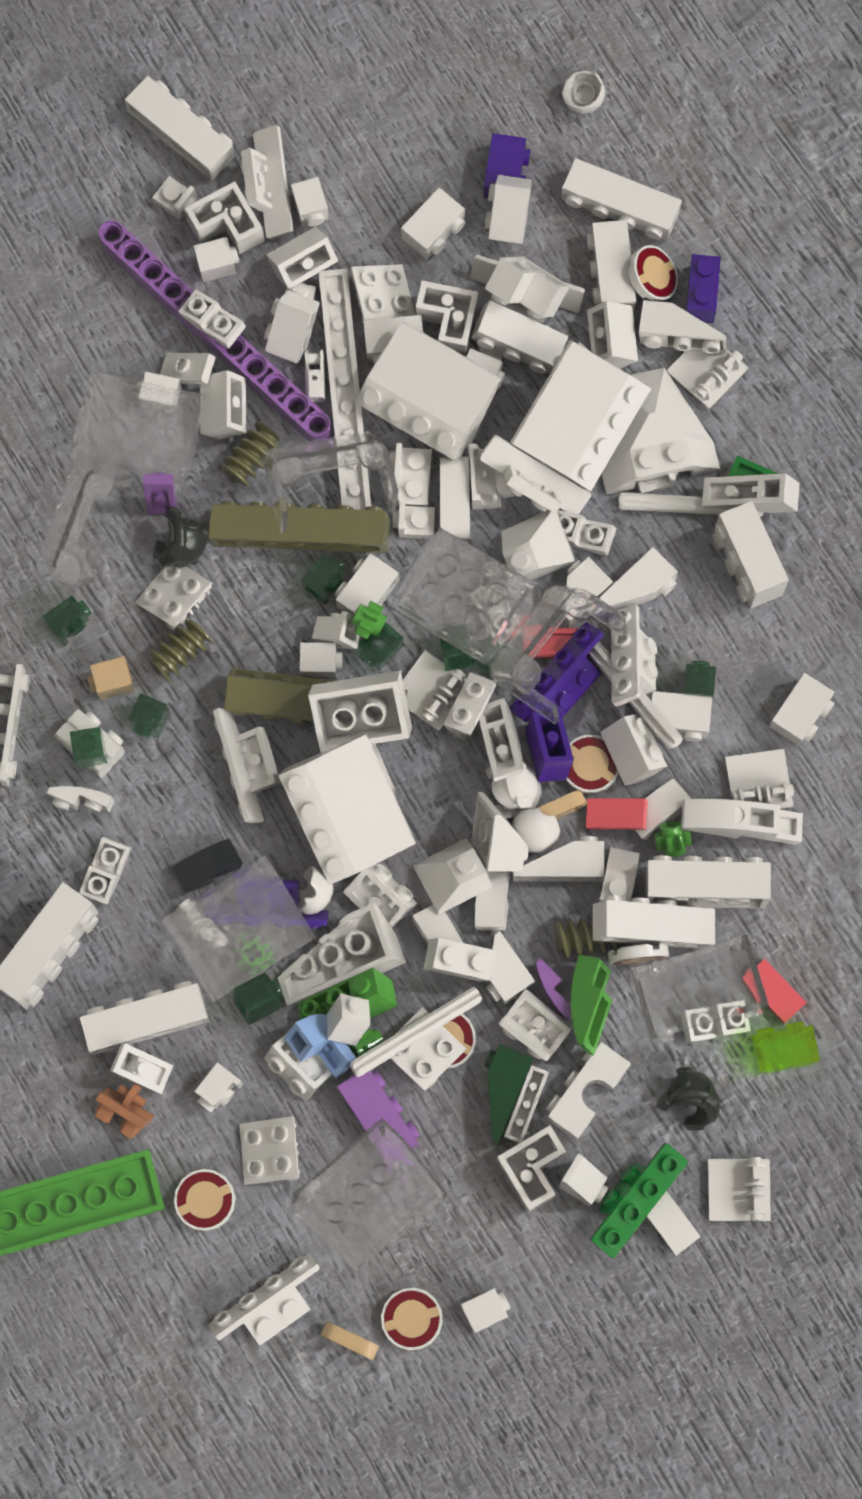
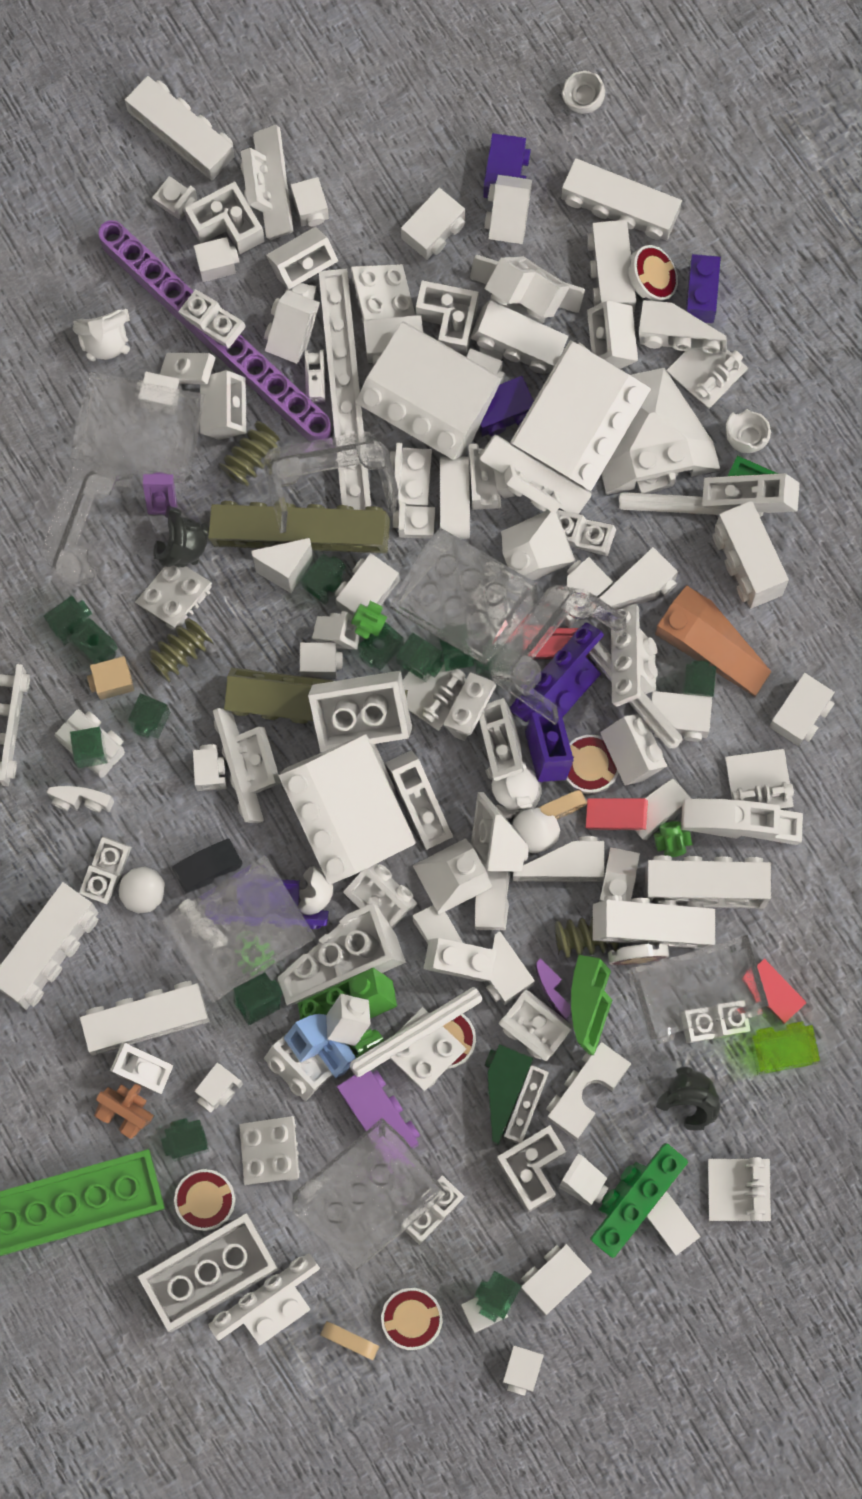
none -> clear green brick [68,618,118,665]
none -> white helmet [73,309,130,362]
none -> white hair [119,866,165,914]
none -> white brick [138,1213,279,1332]
none -> clear green brick [161,1118,210,1162]
none -> white brick [193,744,227,791]
none -> white slope [252,538,313,593]
none -> white slope [385,750,453,850]
none -> clear green brick [396,632,444,682]
none -> white slope [398,1175,465,1245]
none -> clear green brick [474,1271,522,1322]
none -> dark purple brick [478,376,534,437]
none -> white brick [503,1346,544,1396]
none -> white brick [521,1244,592,1316]
none -> nougat wedge [655,585,771,697]
none -> white hair [726,409,771,453]

